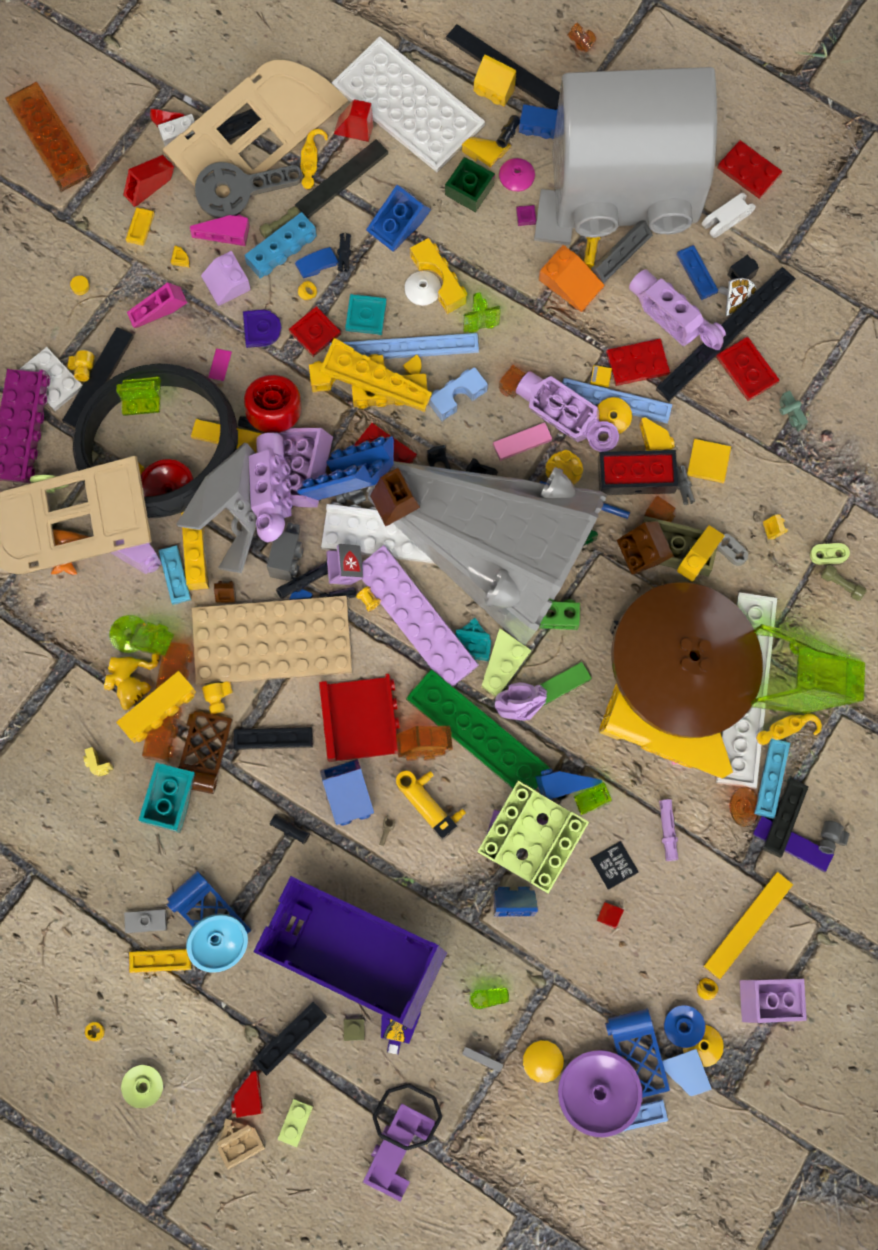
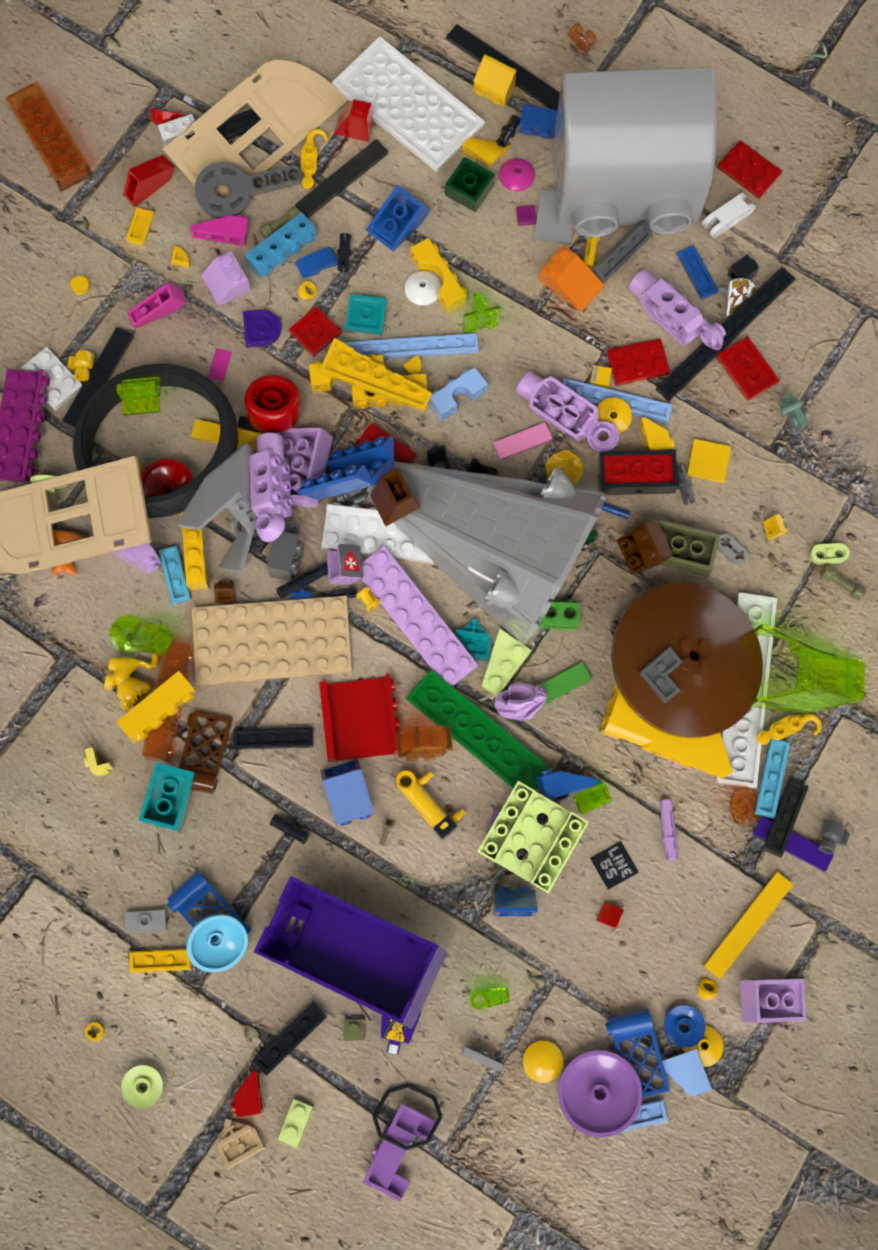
yellow piece [202,681,233,714] -> none
clear orange brick [499,365,526,399] -> none
clear orange brick [644,496,676,523] -> none
yellow slope [677,525,725,582] -> none
none -> dark grey tile [639,647,683,704]

